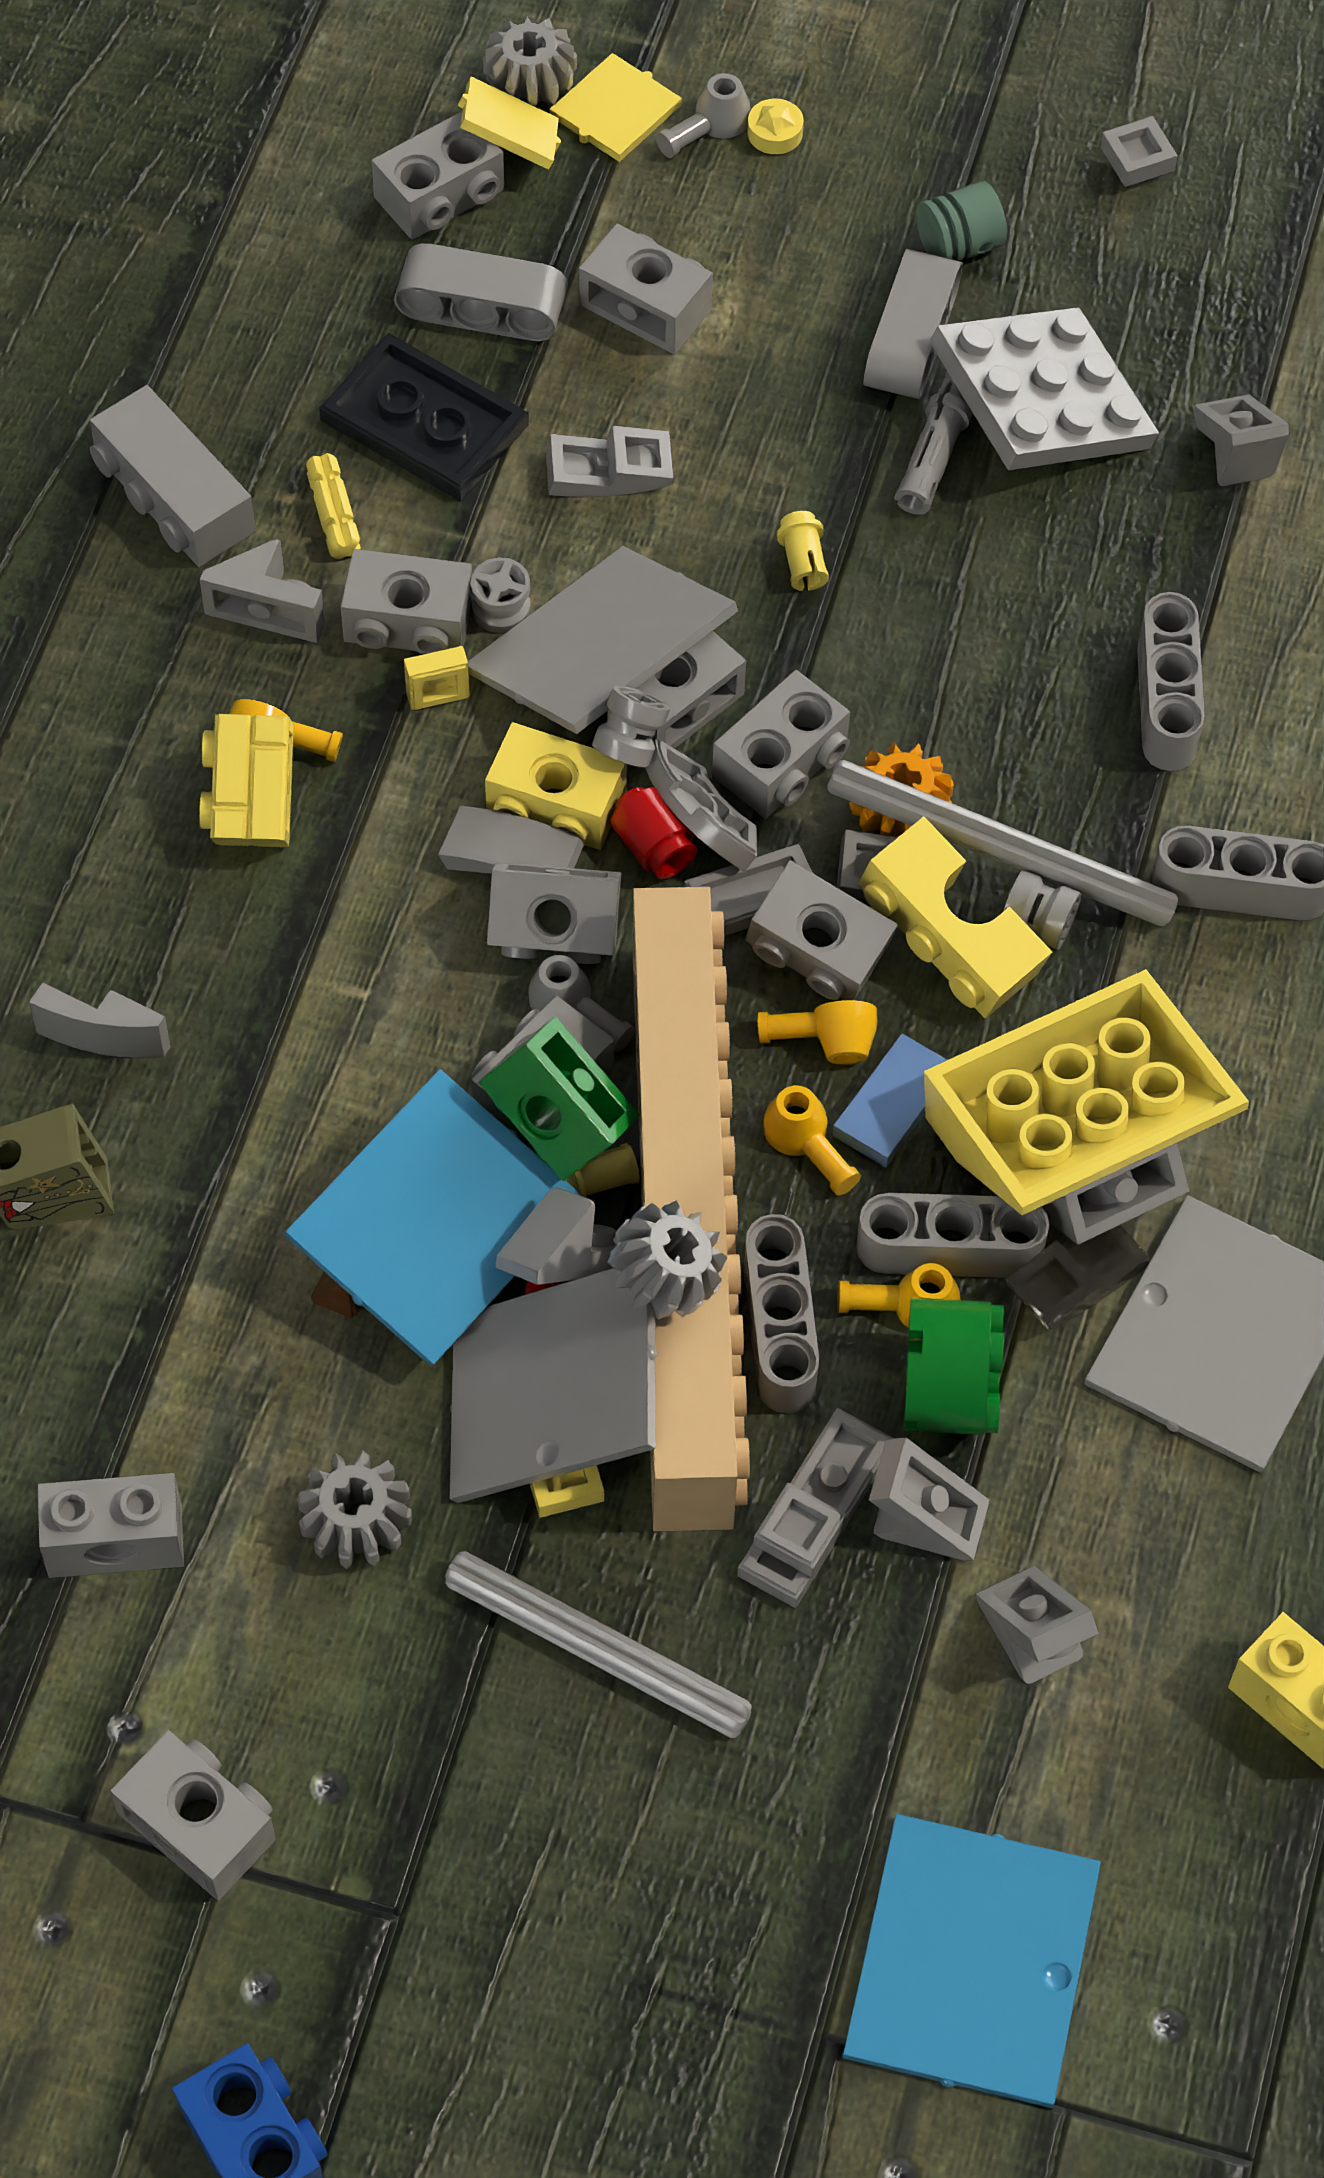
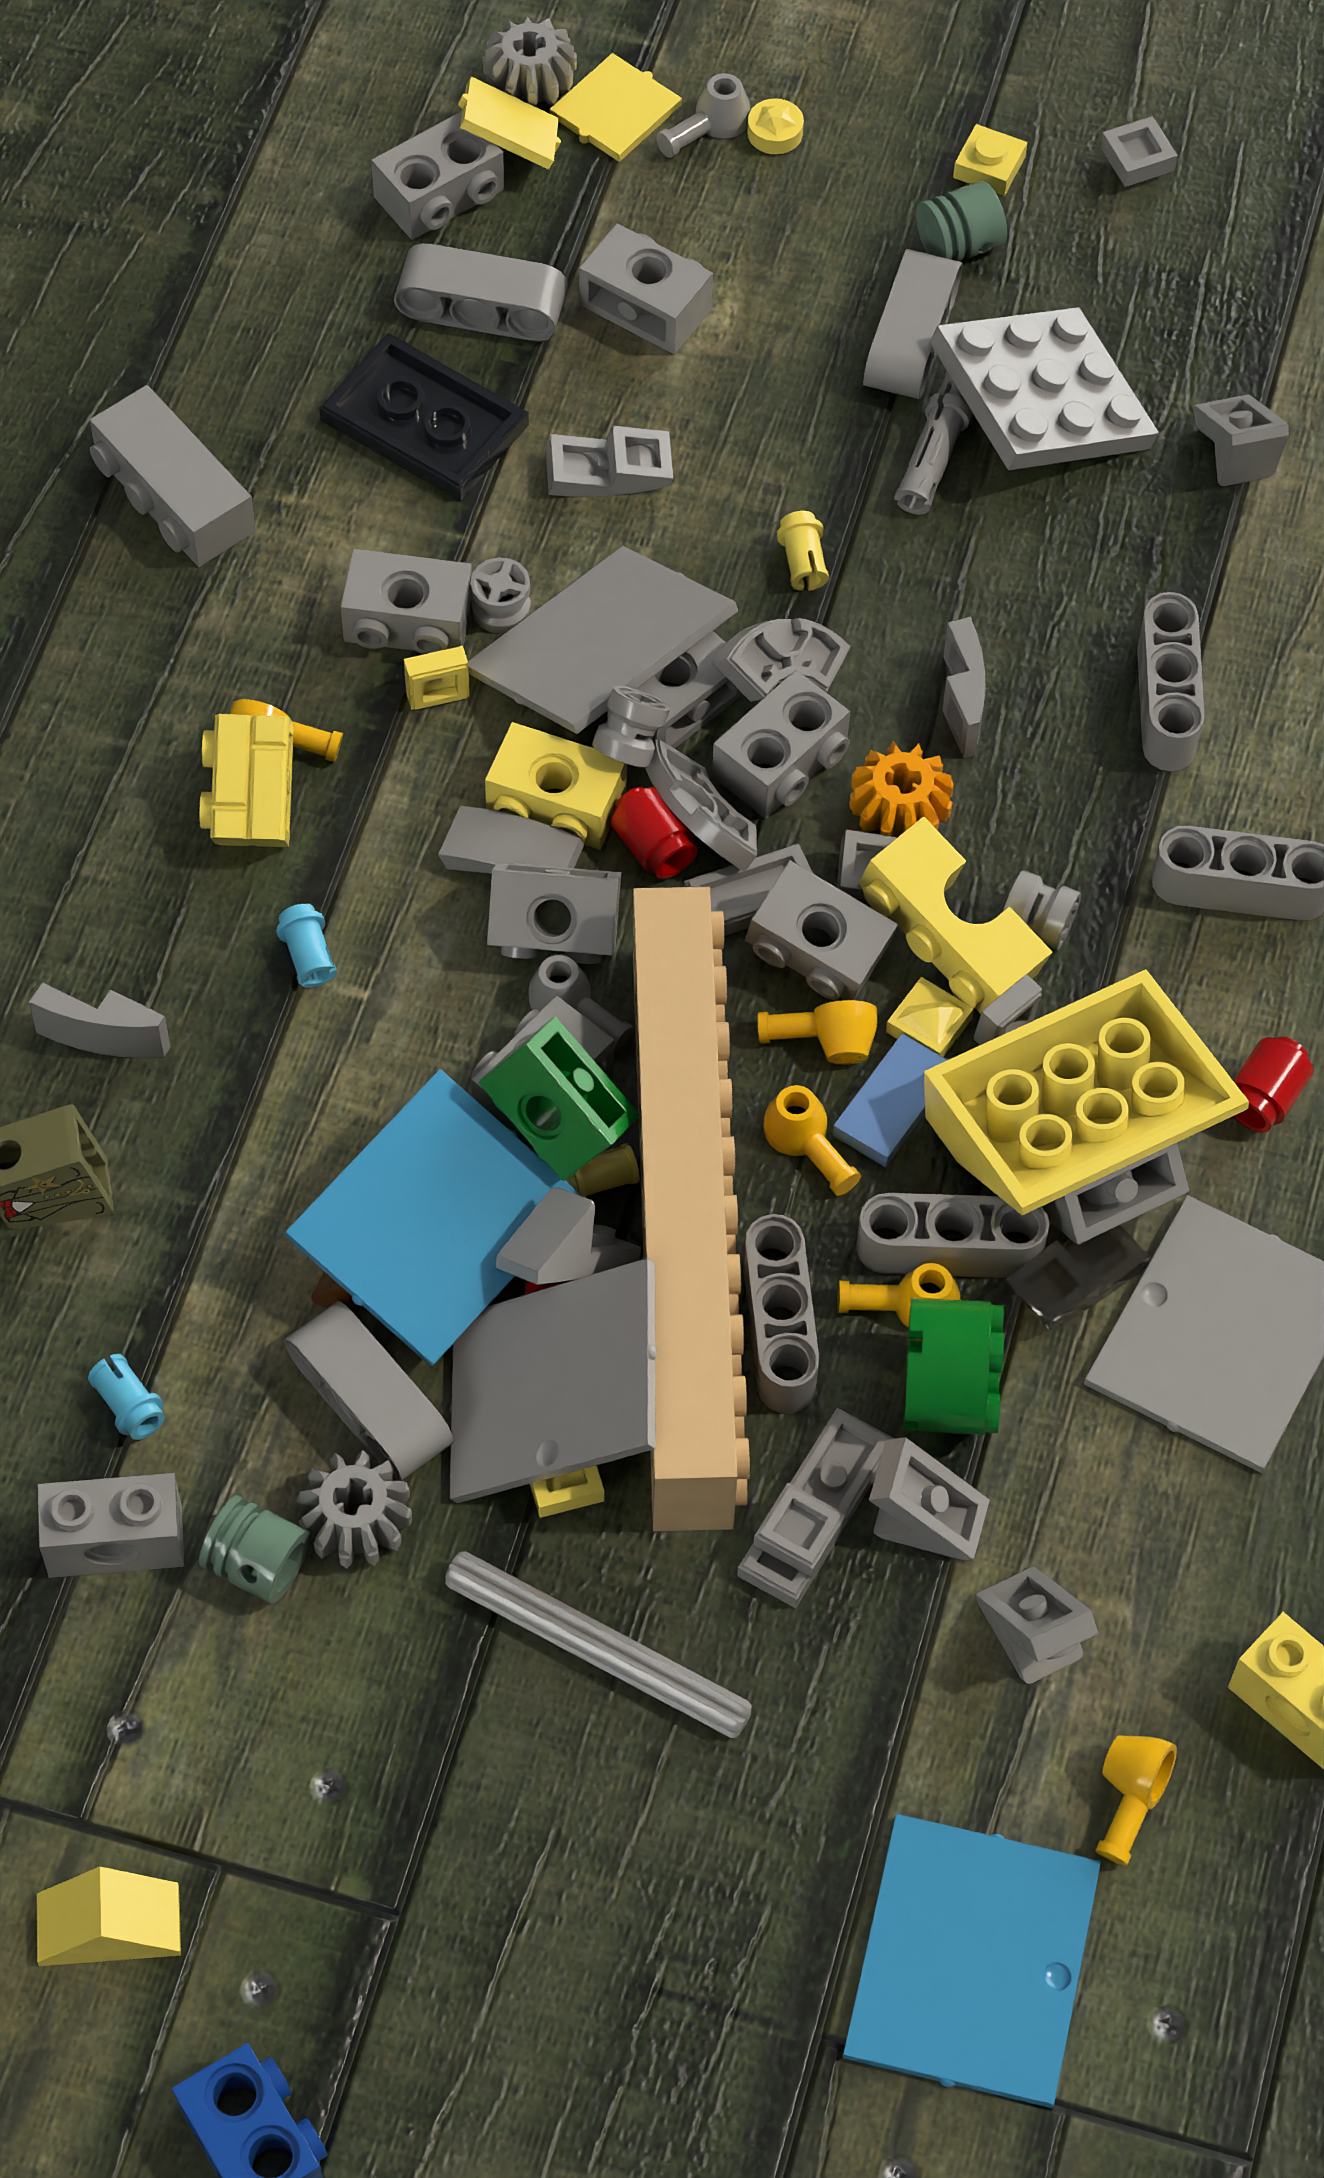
light grey brick [110,1730,276,1901] -> none
light grey slope [200,539,325,643] -> none
light yellow axle [306,453,361,560] -> none
light grey gear [607,1200,728,1320] -> none
light grey axle [827,760,1178,926] -> none
none -> light yellow slope [37,1867,181,1966]
none -> medium azure pin [88,1354,165,1440]
none -> sand green piece [199,1495,311,1604]
none -> medium azure pin [276,904,338,988]
none -> light grey beam [284,1301,454,1481]
none -> light grey tile [712,618,851,702]
none -> light yellow tile [886,977,974,1057]
none -> light grey slope [942,617,986,758]
none -> light yellow plate [953,124,1028,196]
none -> light grey tile [973,974,1042,1045]
none -> yellow bar [1095,1735,1177,1866]
none -> red brick [1232,1036,1314,1133]

